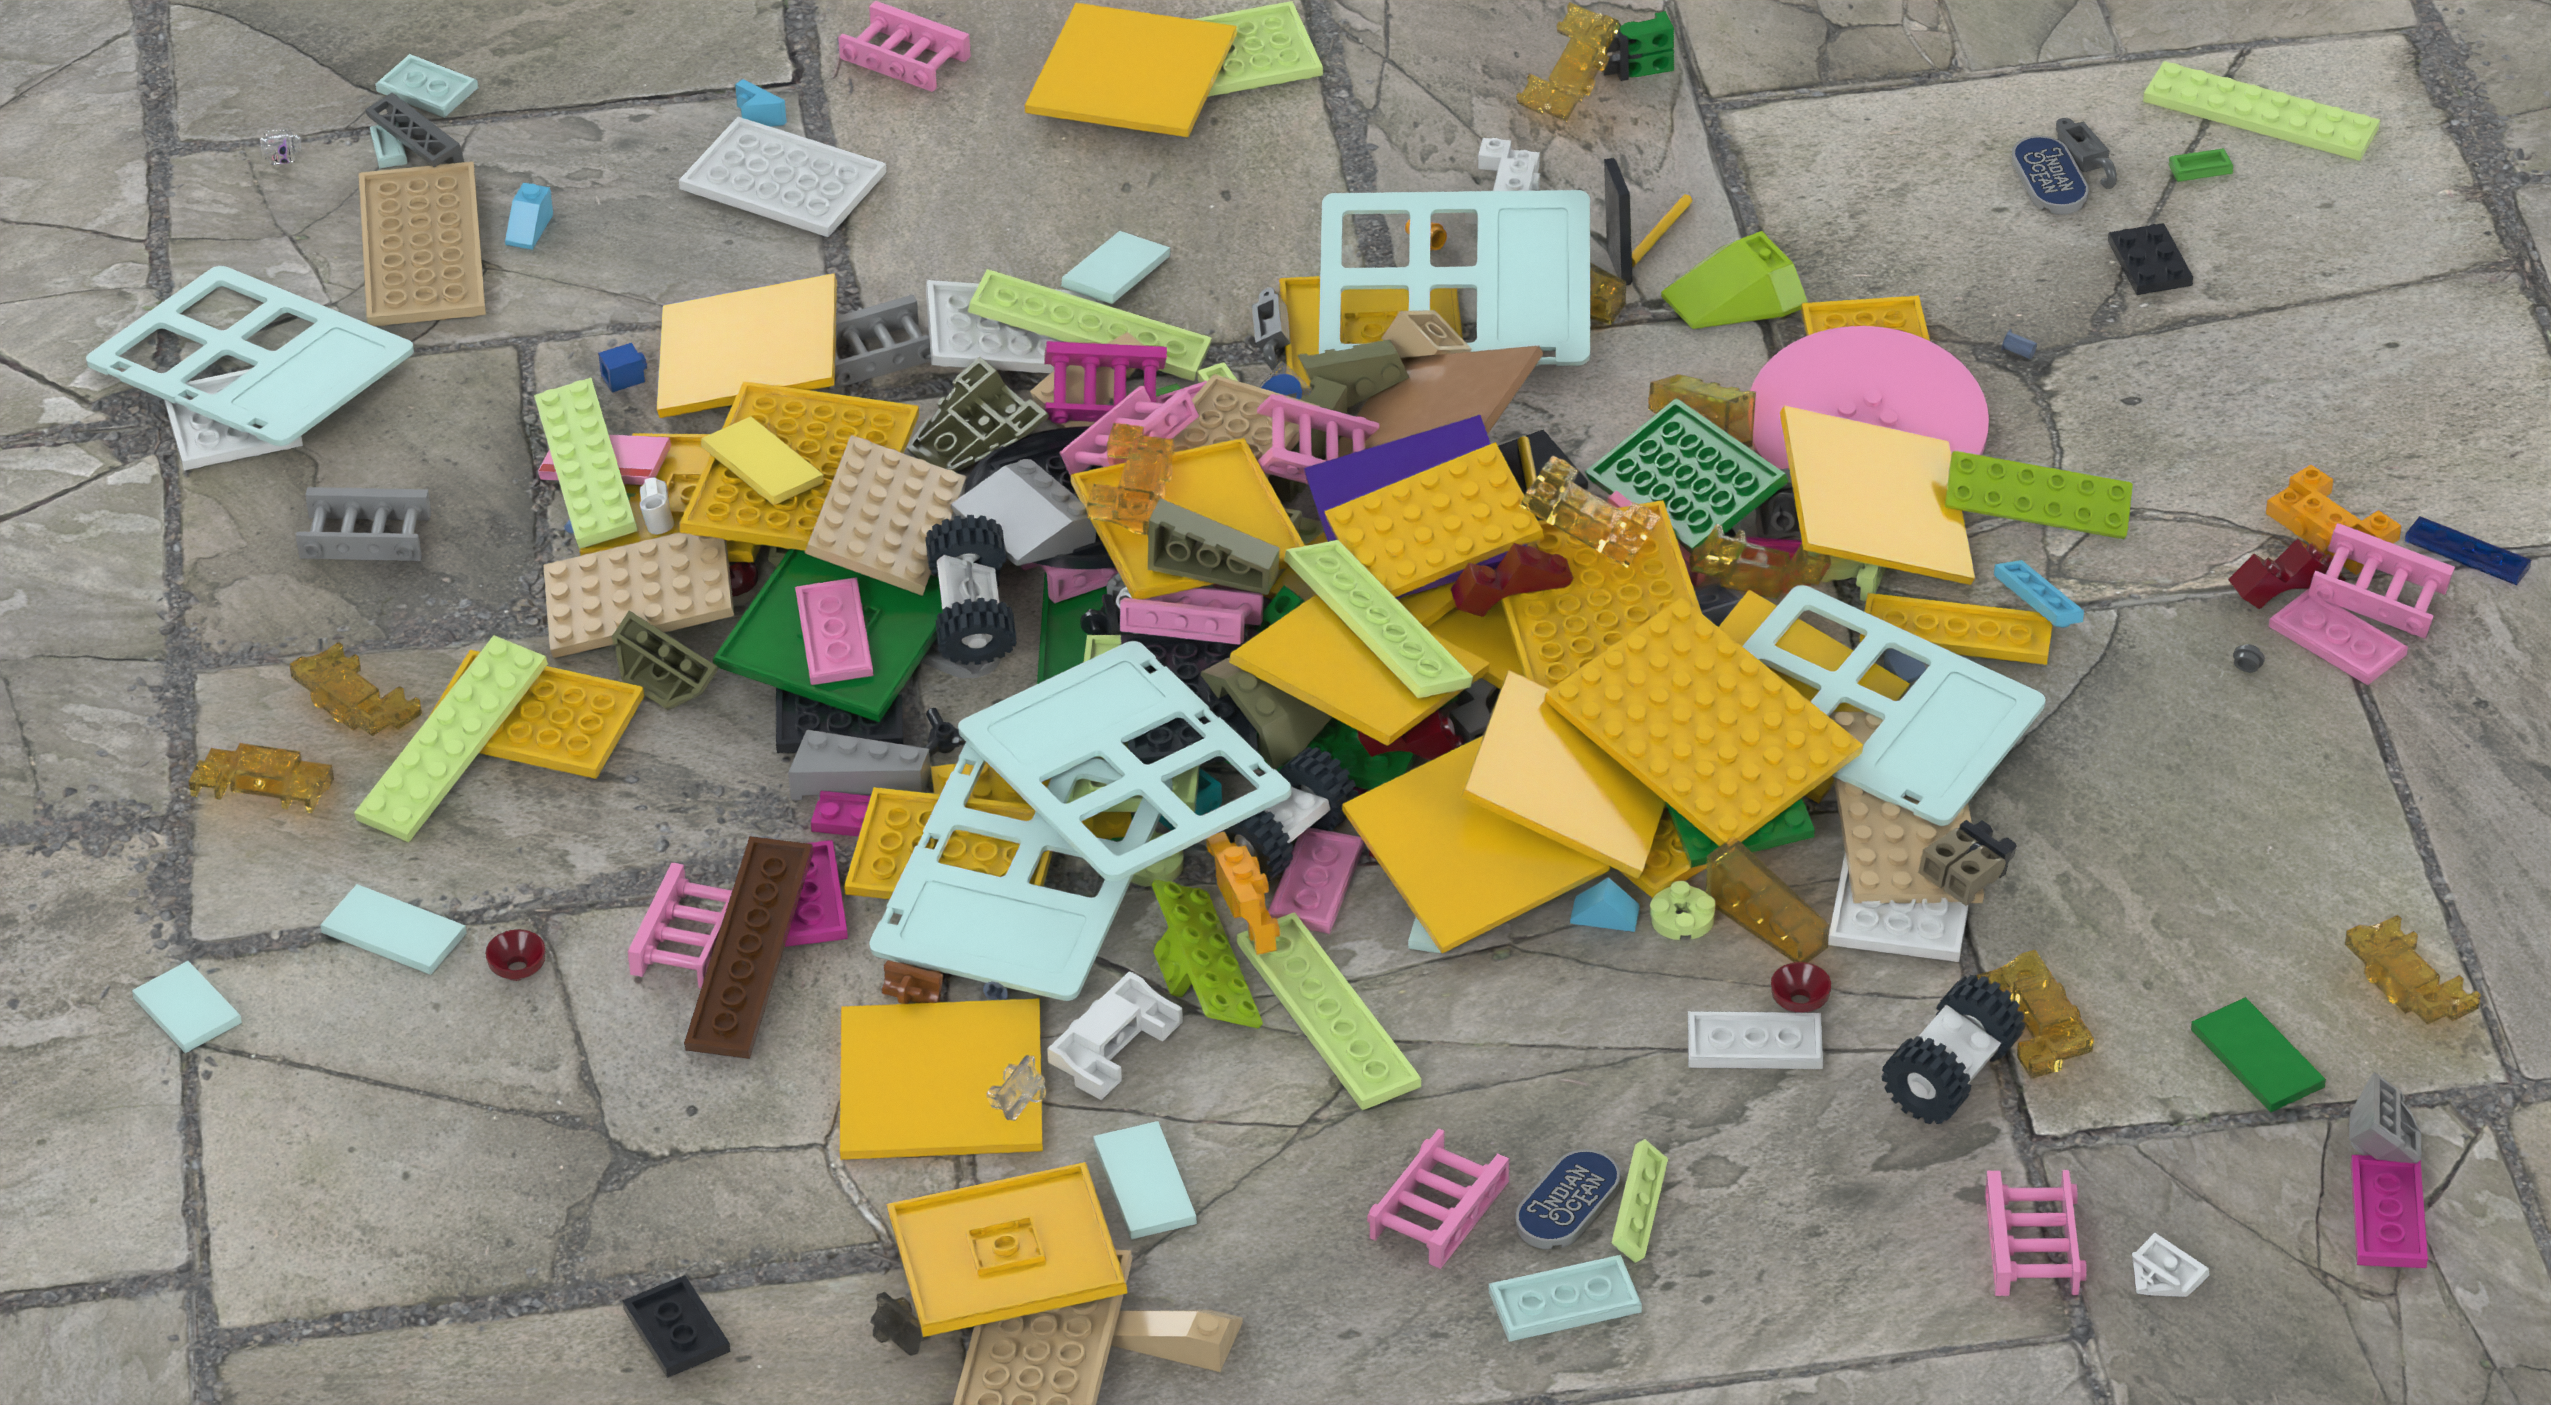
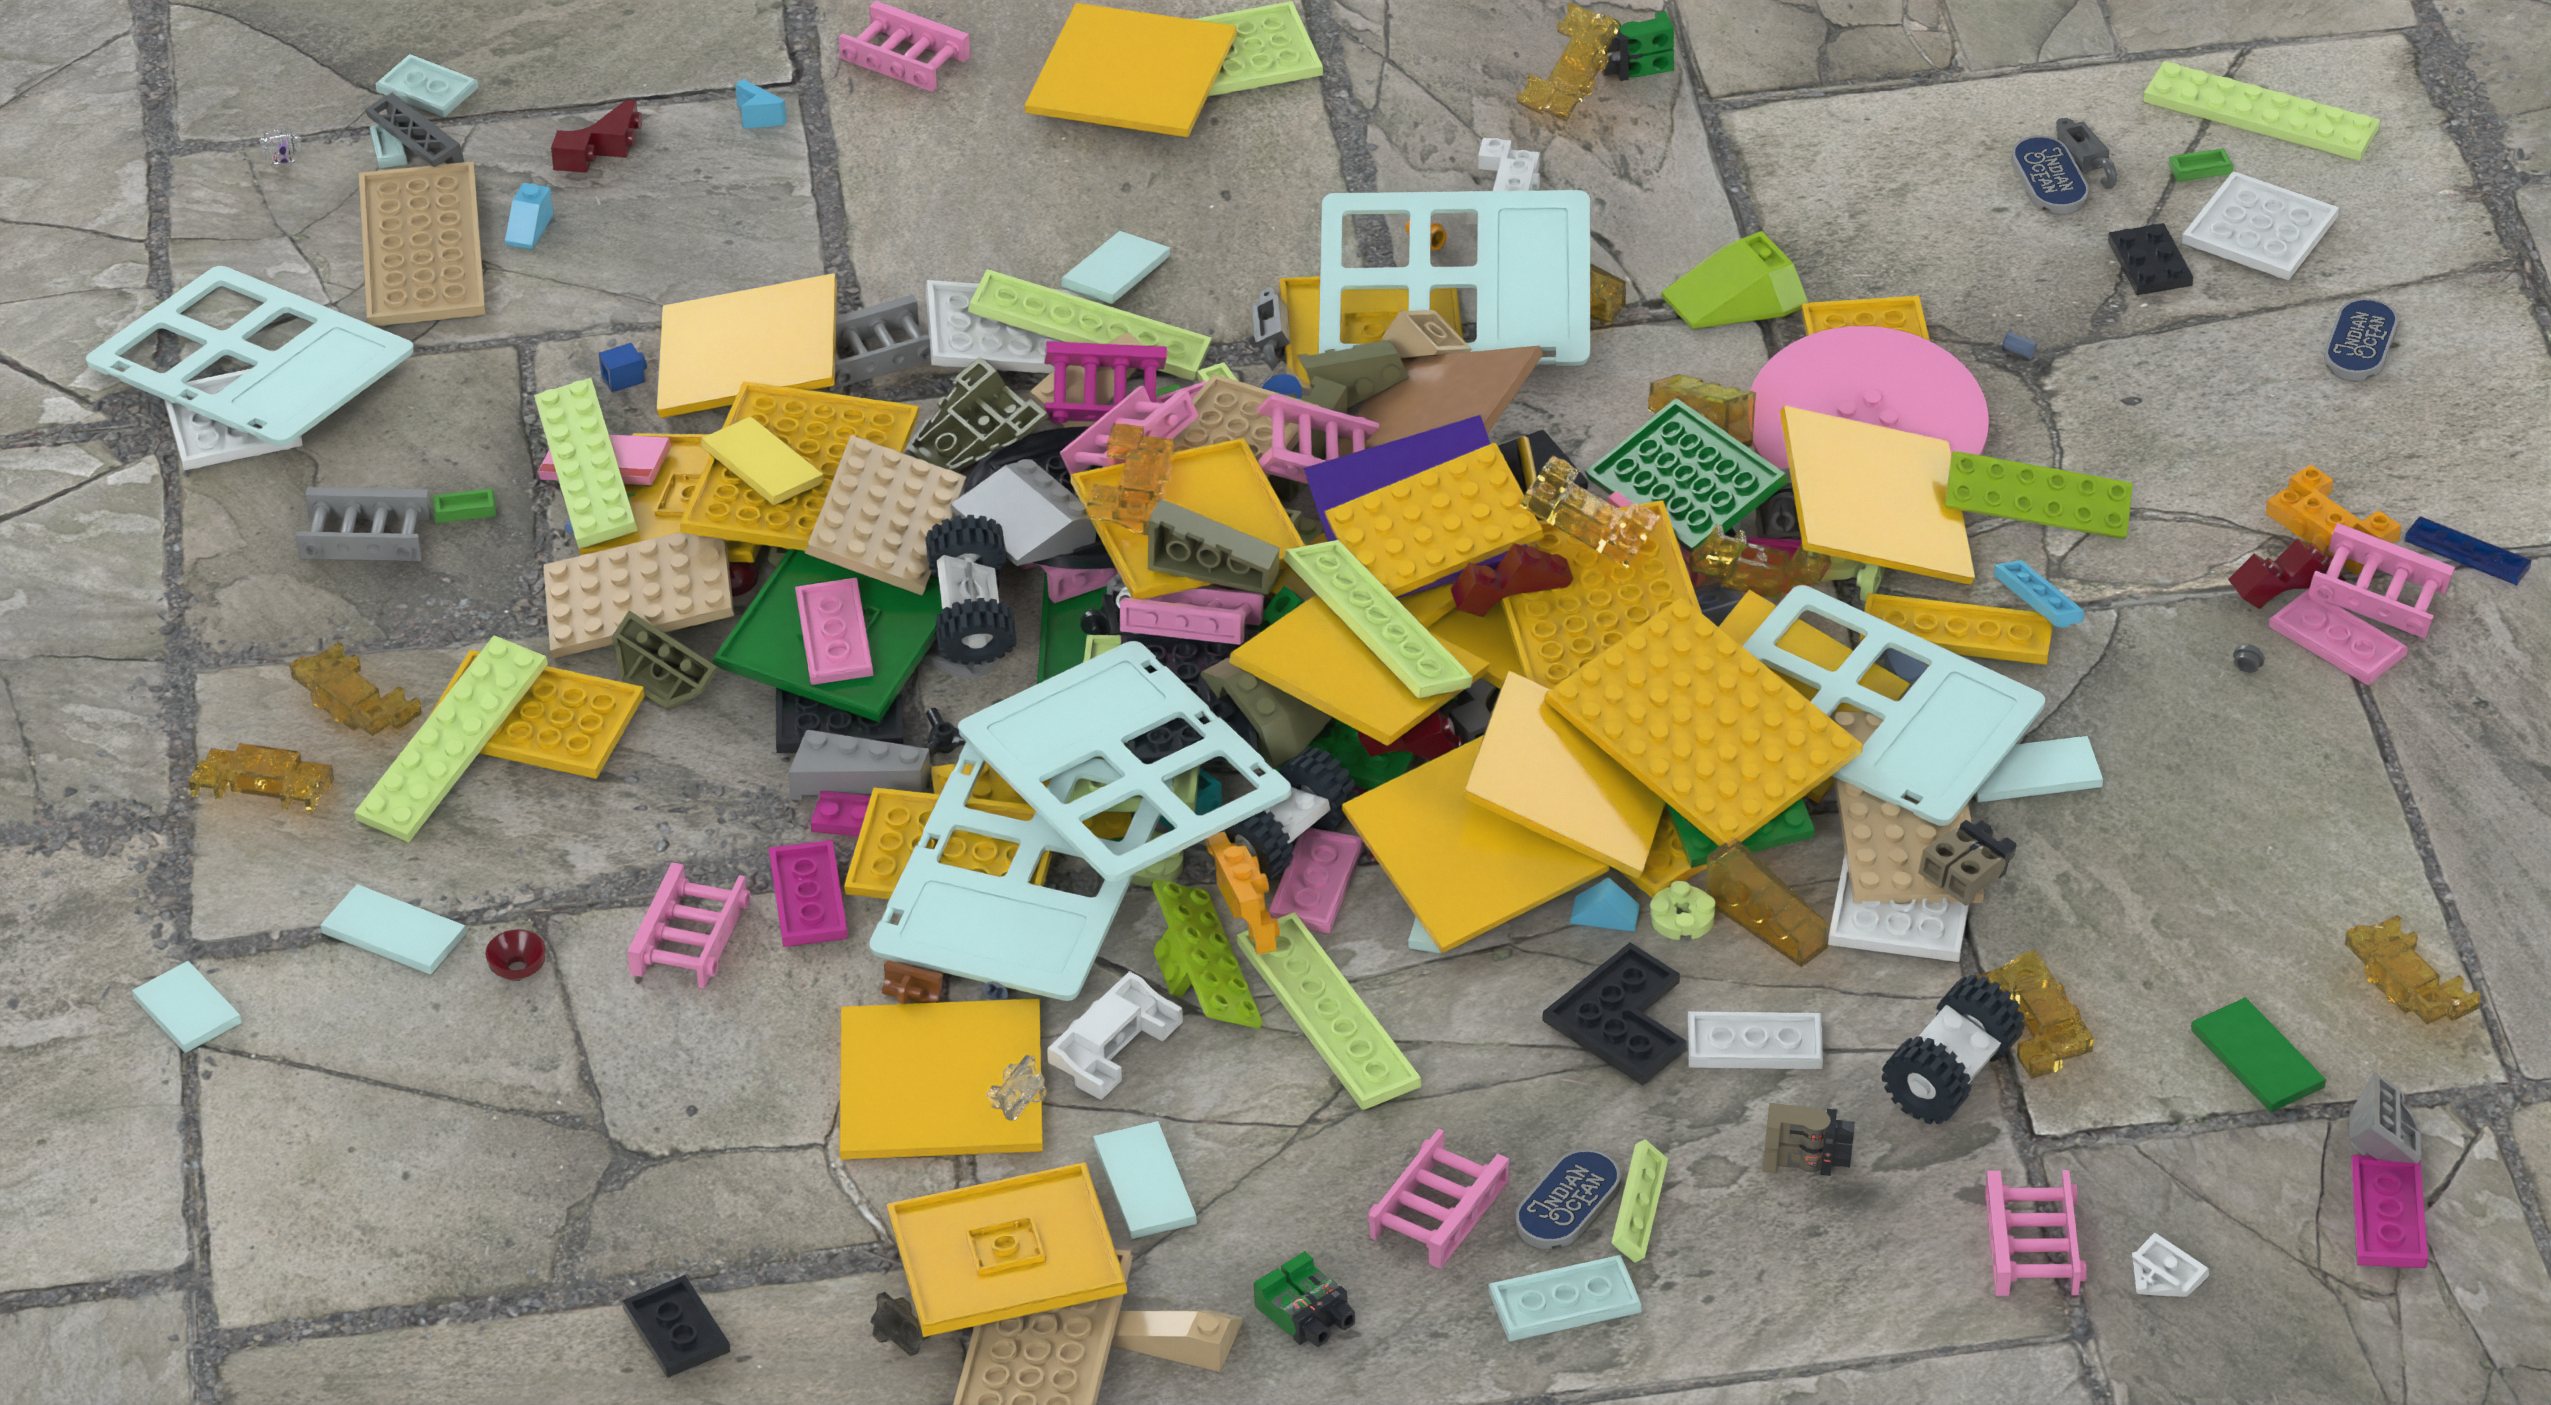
white piece [640,477,674,534] -> none
white plate [679,117,886,237] -> none
reddish brown plate [684,836,814,1059] -> none
black tile [1604,158,1632,286] -> none
yellow bar [1632,194,1692,267] -> none
dark red piece [1771,962,1831,1013] -> none
none -> bright green tile [433,488,496,523]
none -> dark red arch [551,100,642,173]
none -> hips [1253,1251,1355,1347]
none -> black plate [1542,942,1687,1086]
none -> hips [1762,1103,1855,1176]
none -> light aqua tile [1974,736,2103,802]
none -> white plate [2182,171,2339,280]
none -> tile [2324,298,2398,381]

